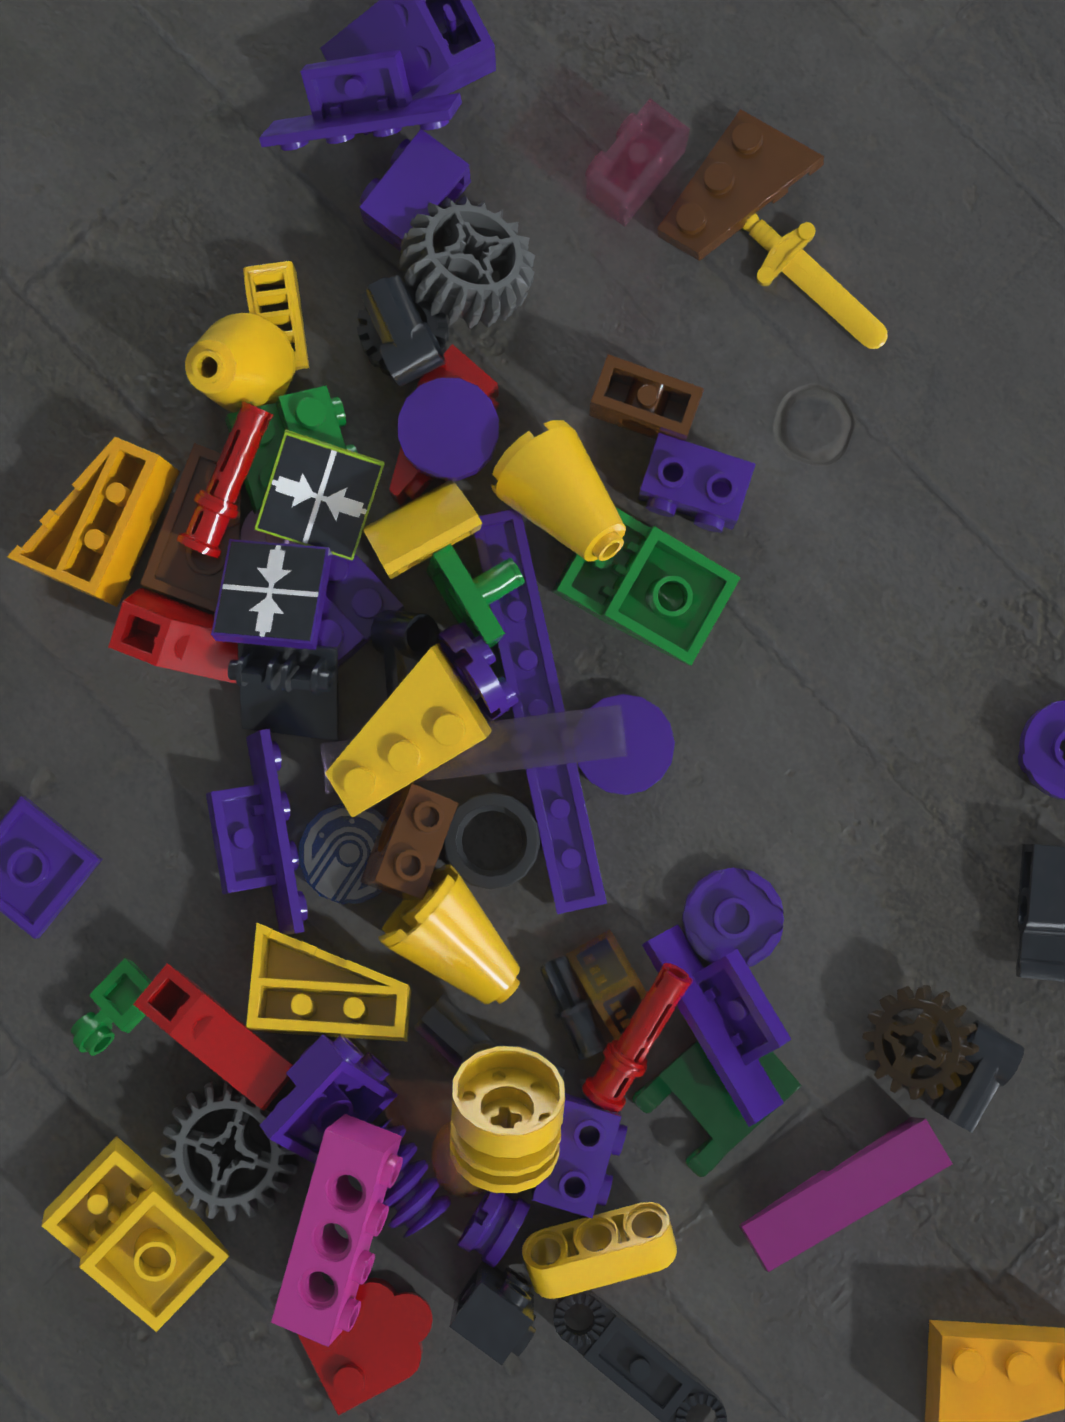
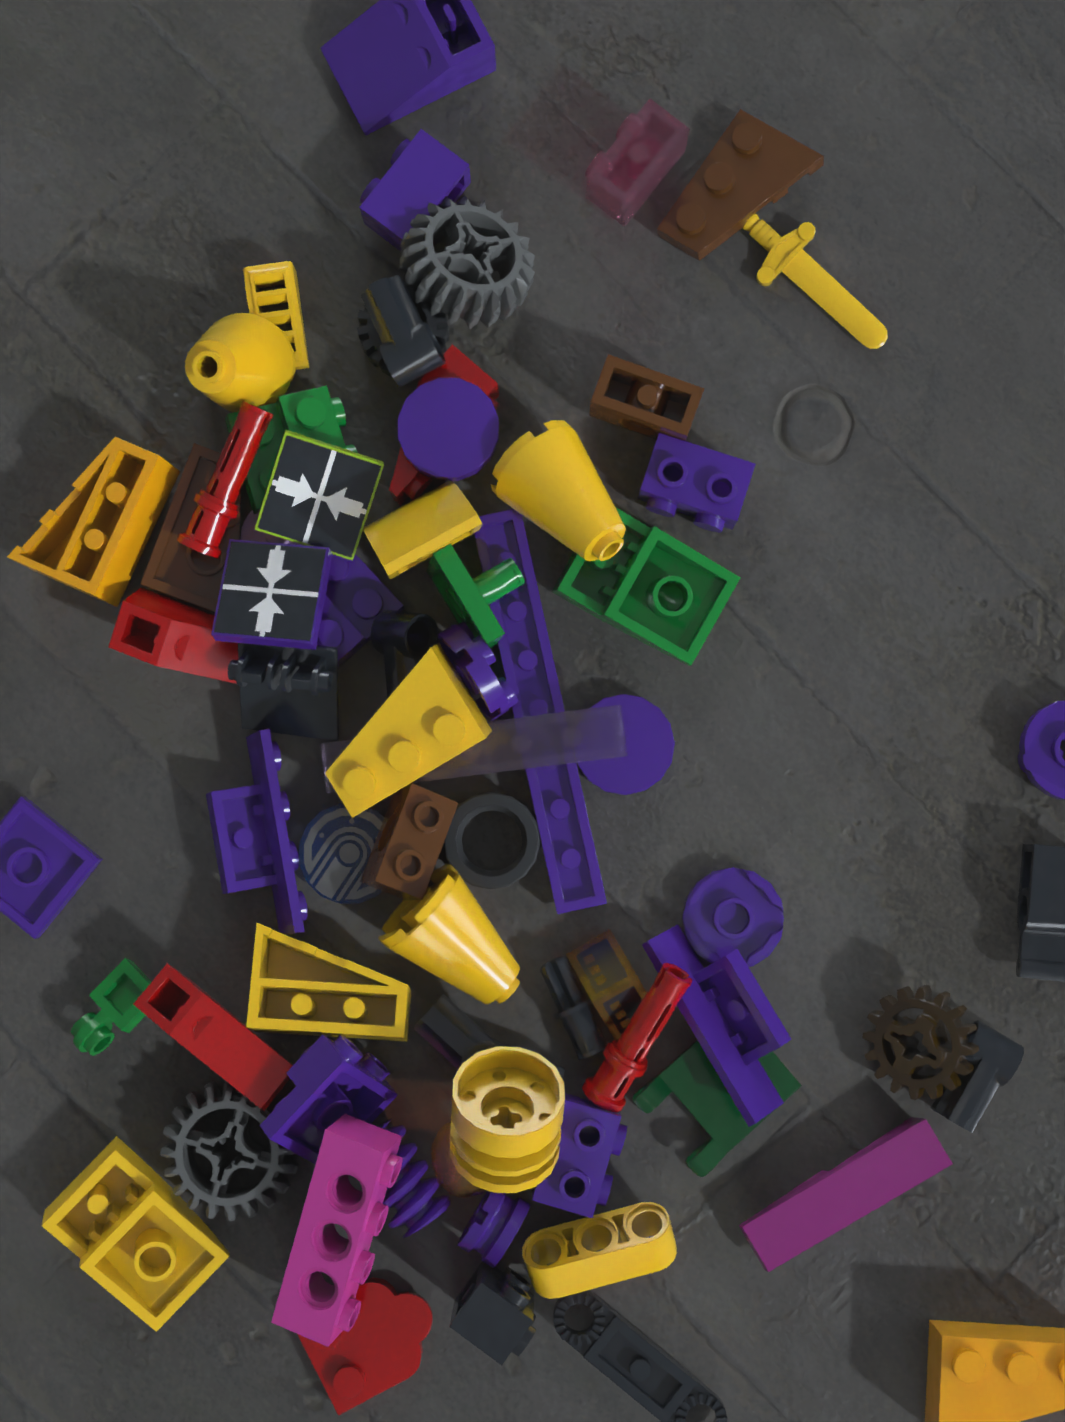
dark purple bracket [259,50,462,151] -> none

